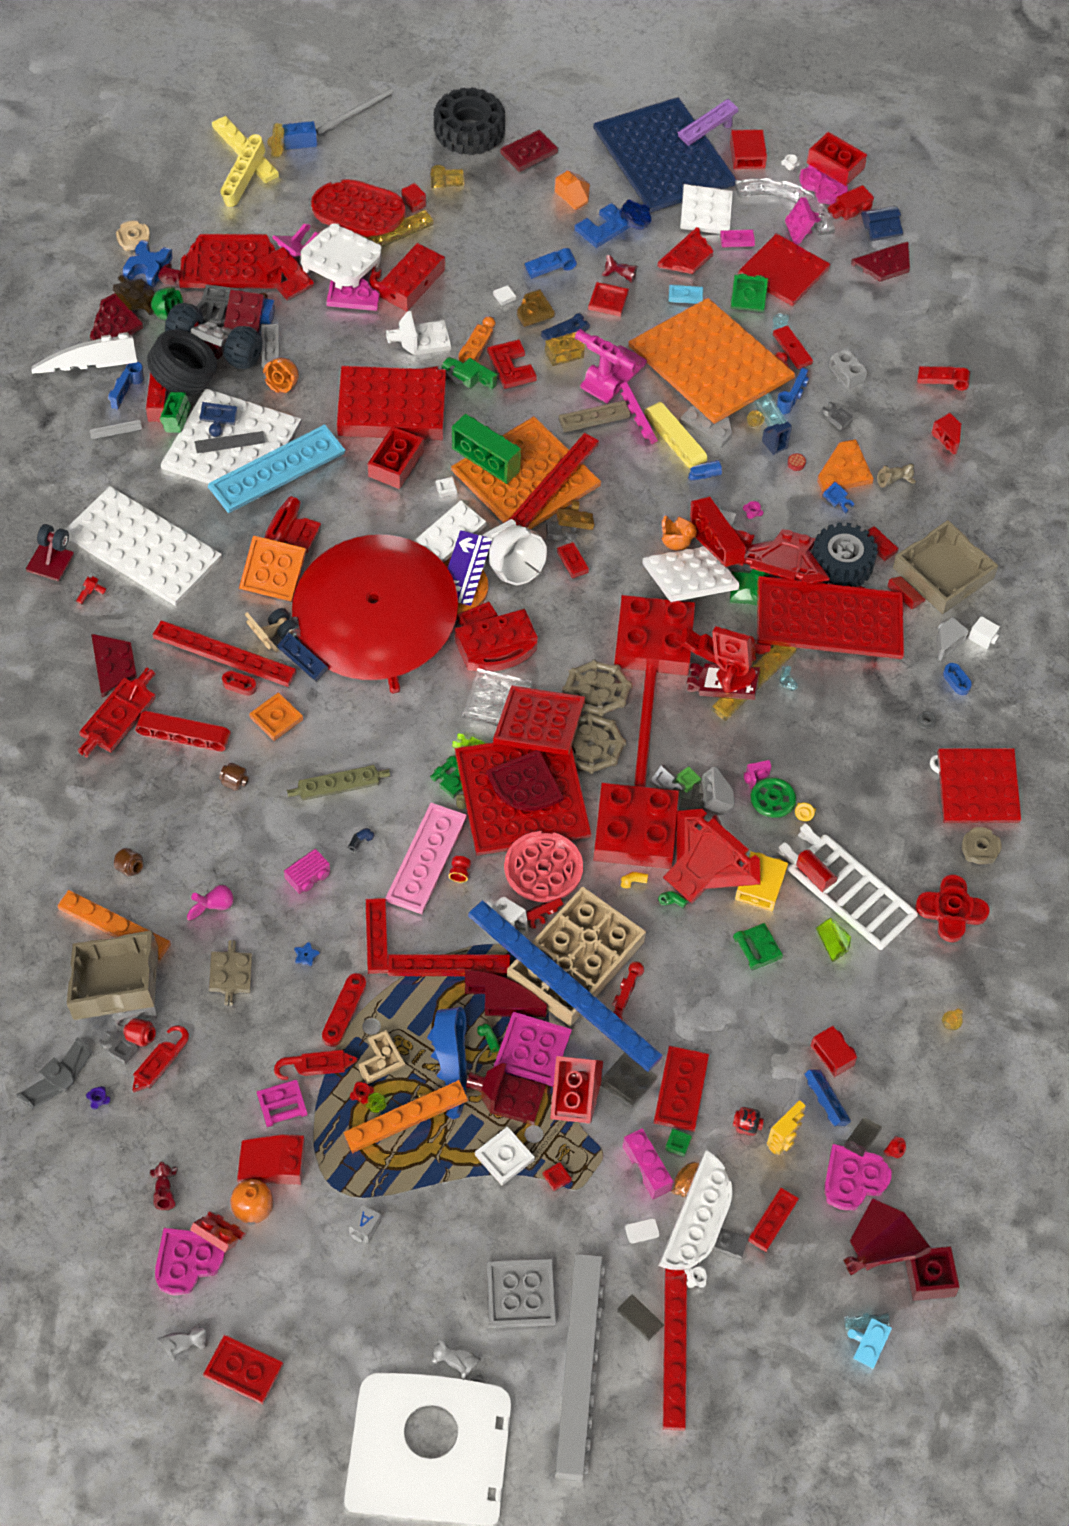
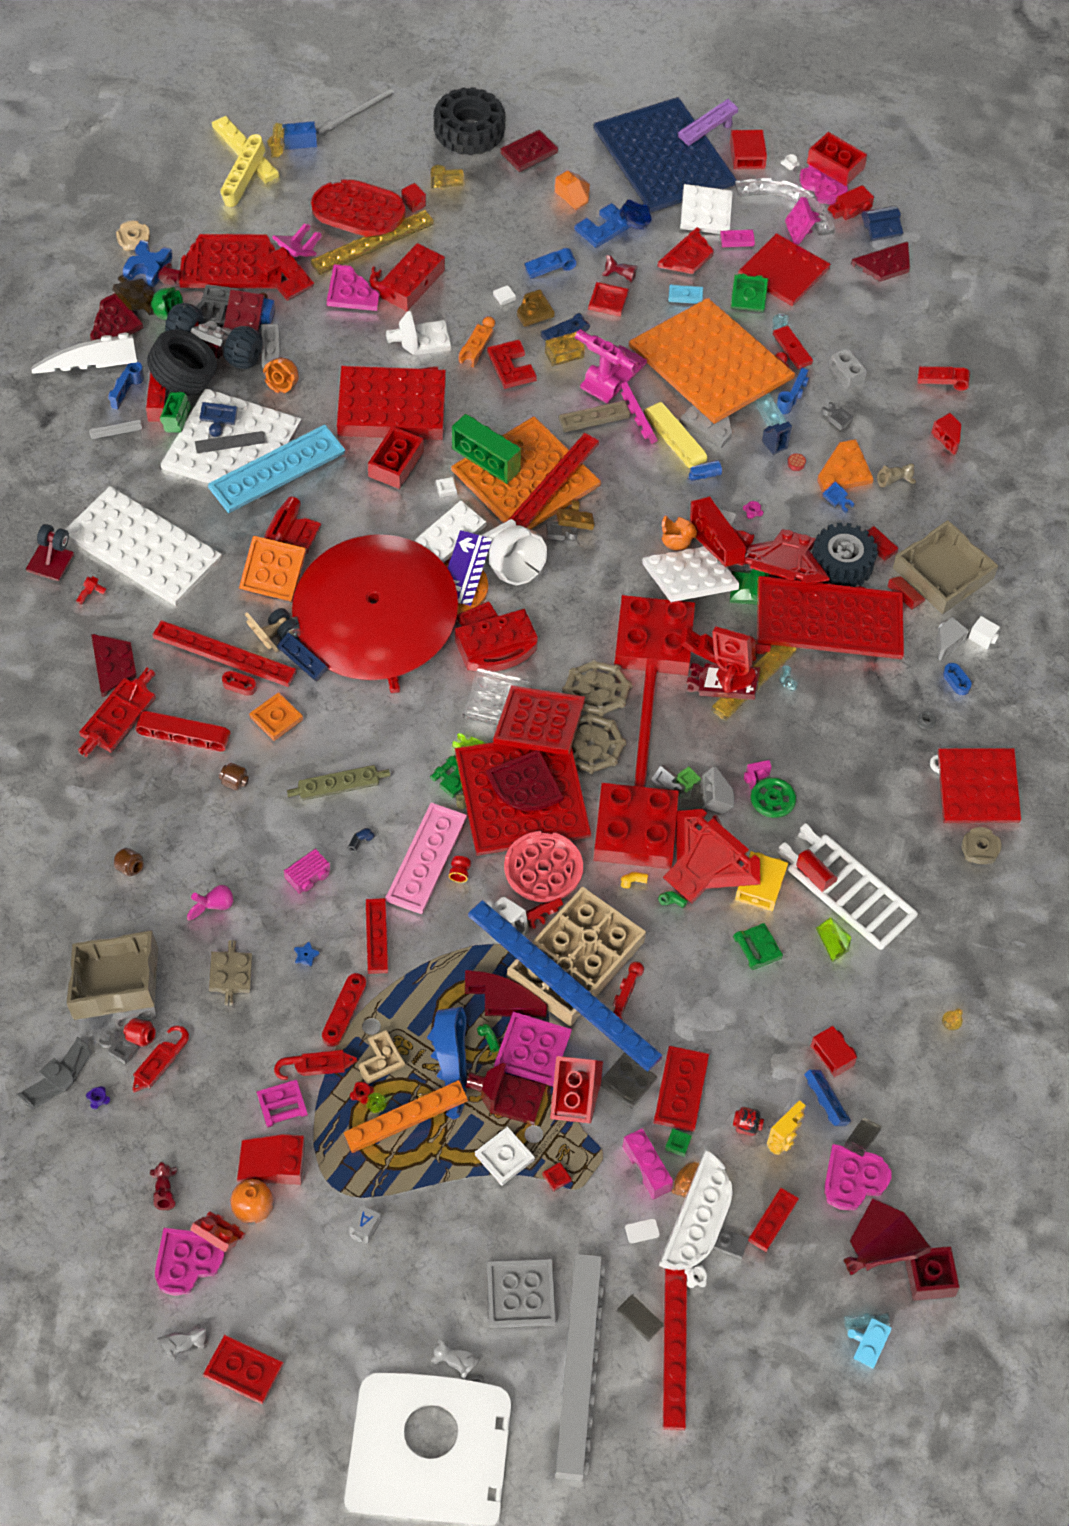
orange plate [57,890,171,960] -> none
white plate [301,224,381,289] -> none
red plate [388,954,510,977] -> none
green plate [442,357,497,390] -> none
red plate [557,542,589,579] -> none
clear yellow plate [747,410,764,428] -> none
yellow plate [795,802,816,821] -> none
red plate [883,1136,906,1158] -> none
red plant [915,875,990,942] -> none

